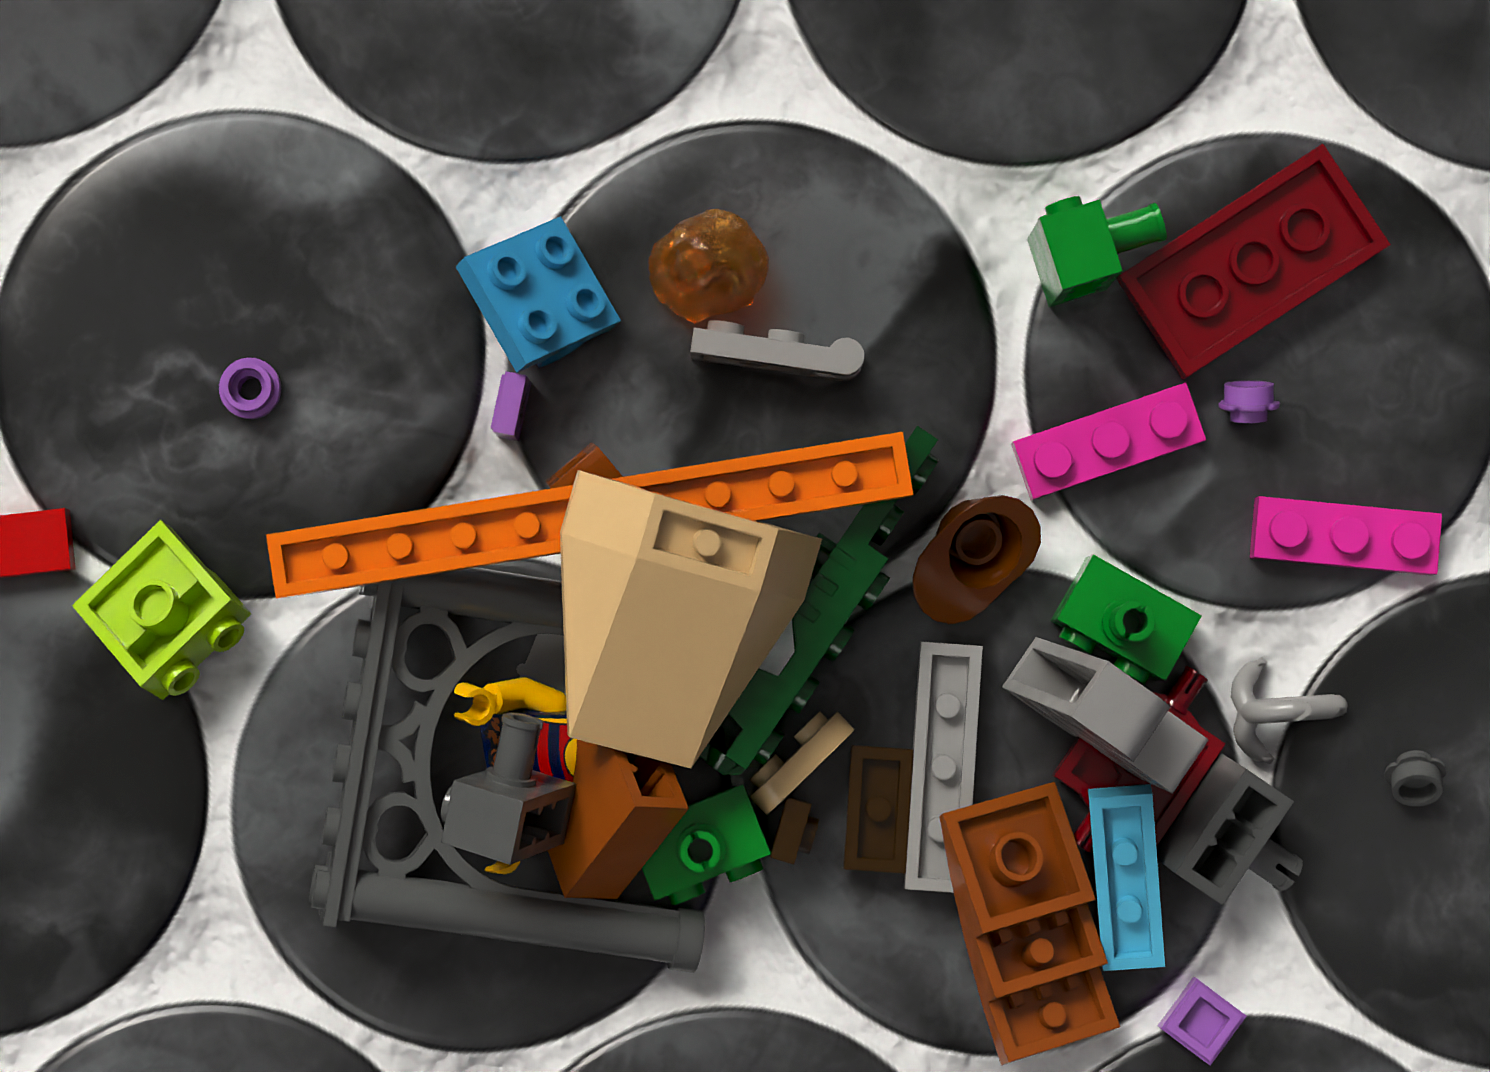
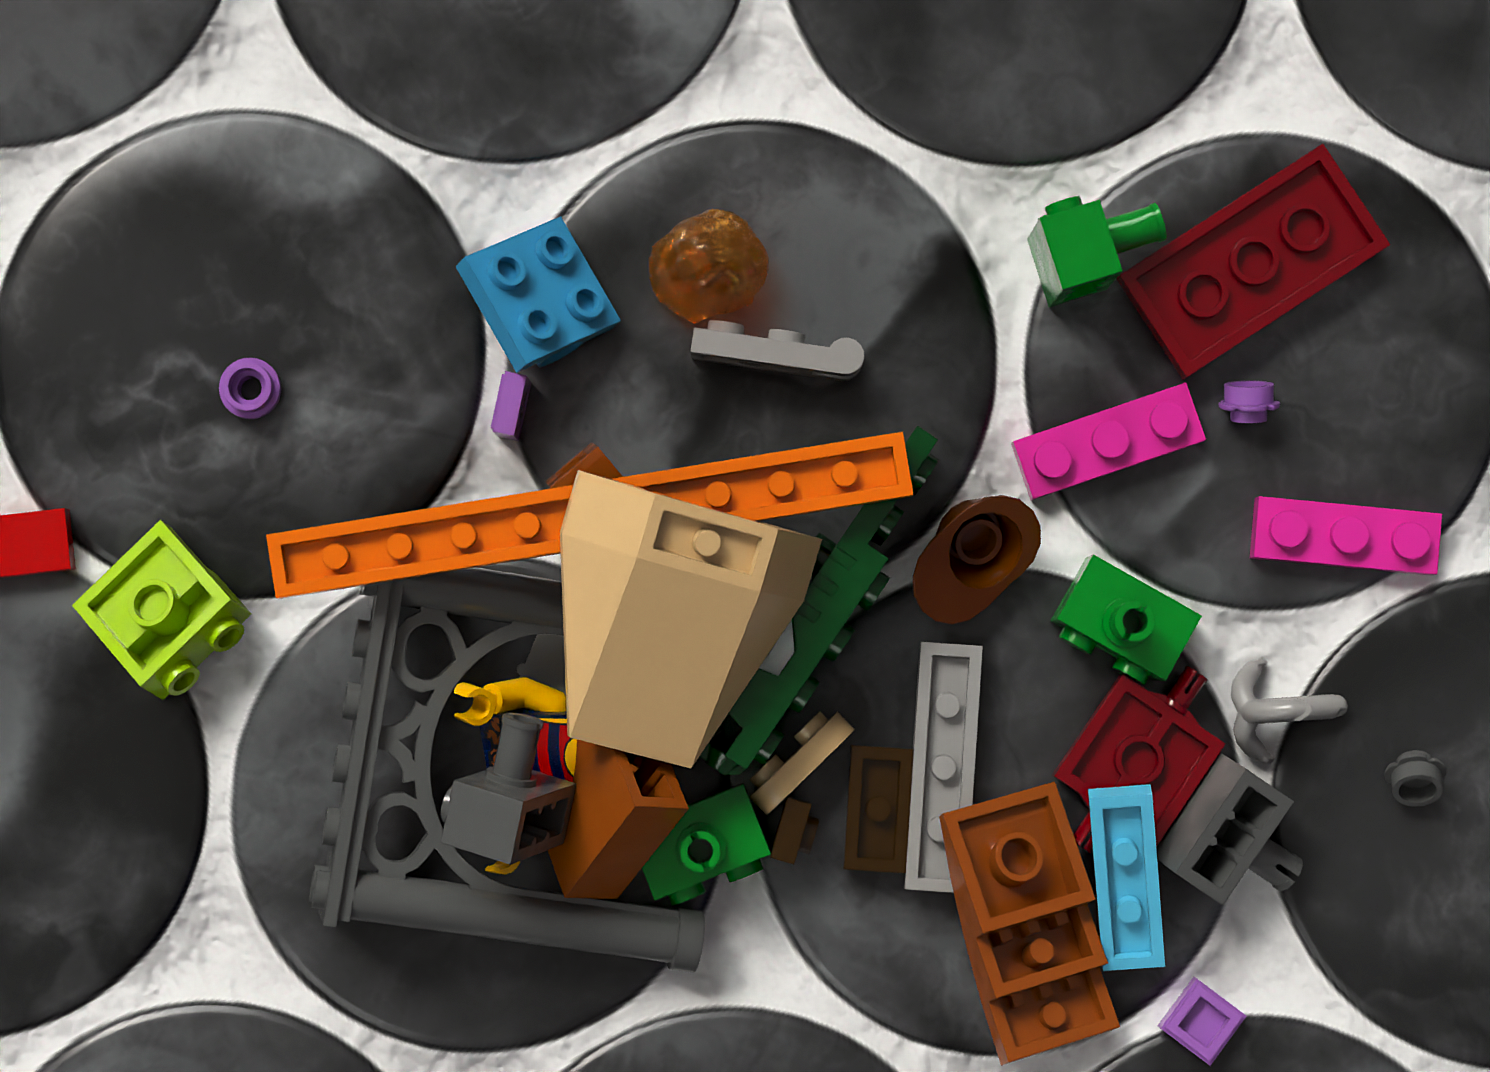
light grey brick [1002,637,1208,794] -> none

